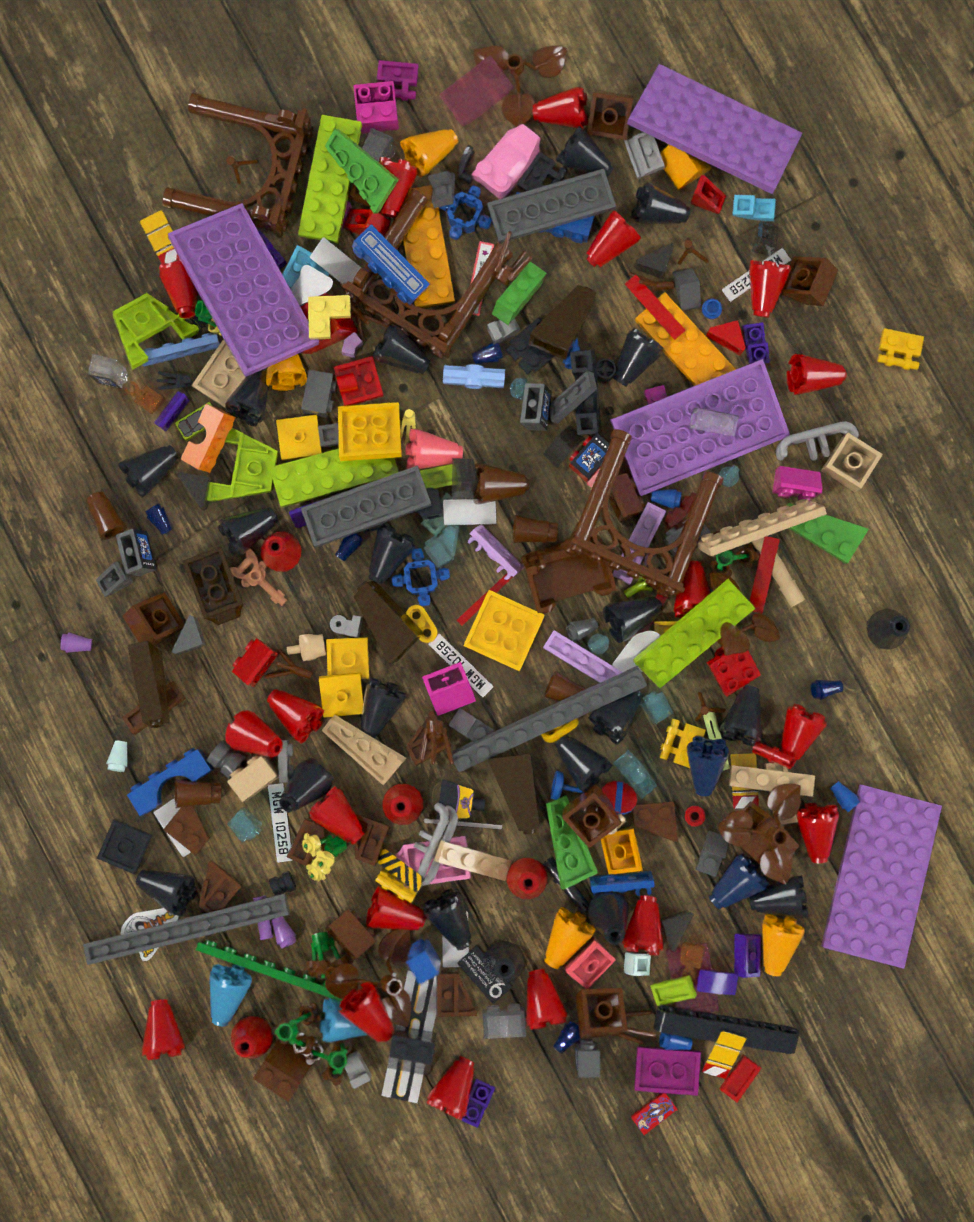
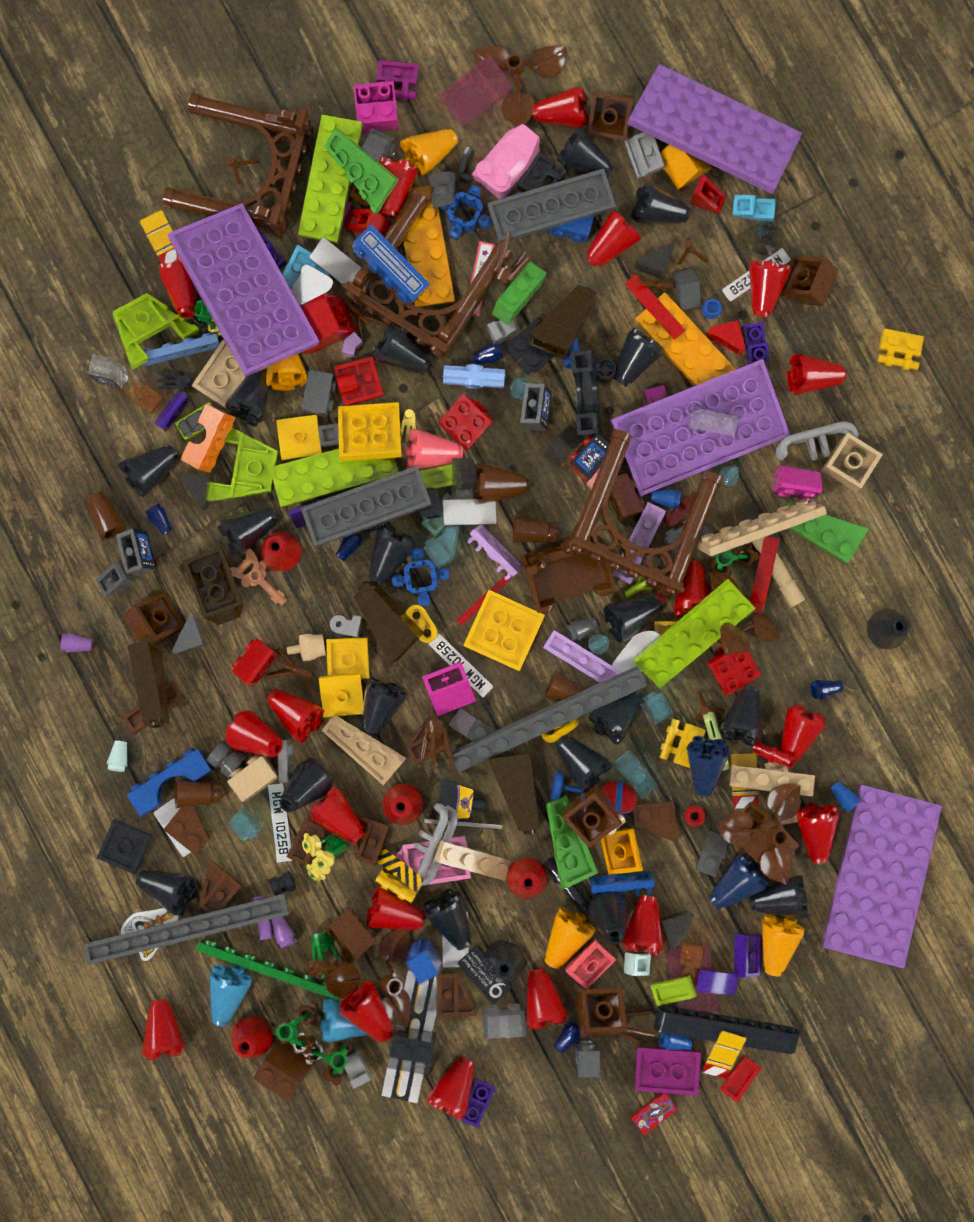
light yellow plate [308,295,351,340] -> none
dark grey plate [549,370,597,424] -> none
none -> red plate [438,393,494,451]

